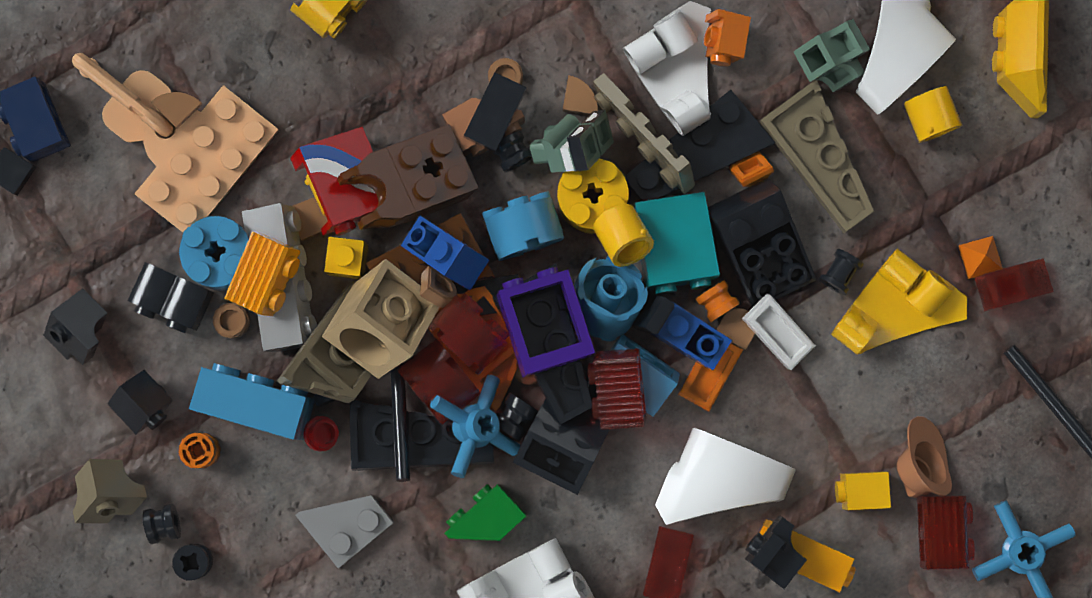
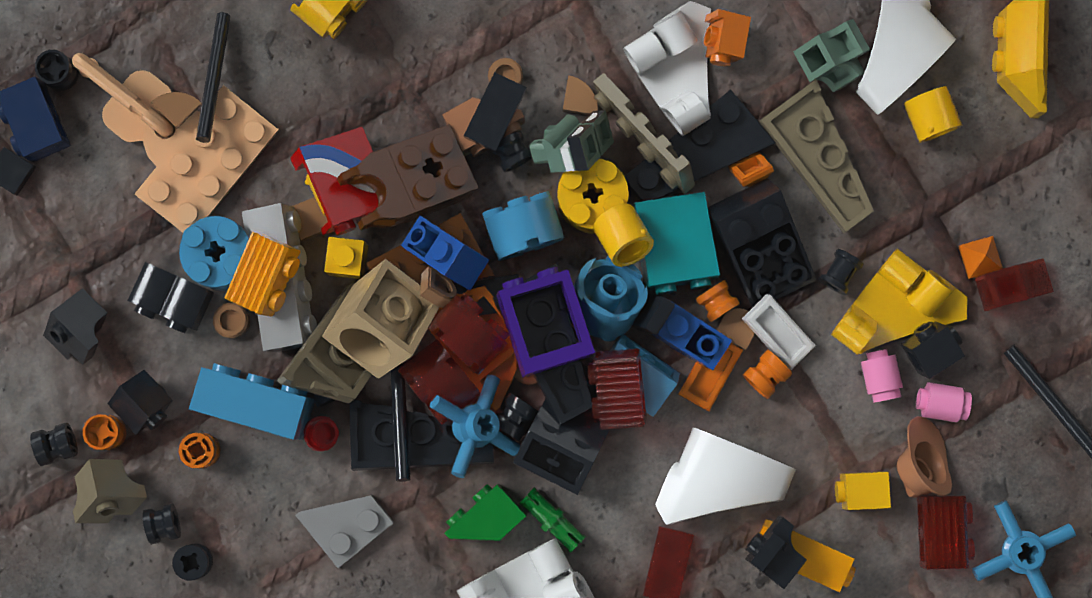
none -> black wheel [30,423,78,466]
none -> black wheel [35,49,79,91]
none -> orange wheel [83,414,126,450]
none -> black bar [196,12,231,143]
none -> green pin [519,487,586,553]
none -> orange wheel [742,350,792,399]
none -> bright pink brick [861,349,903,403]
none -> black brick [901,321,965,379]
none -> bright pink brick [916,382,972,423]

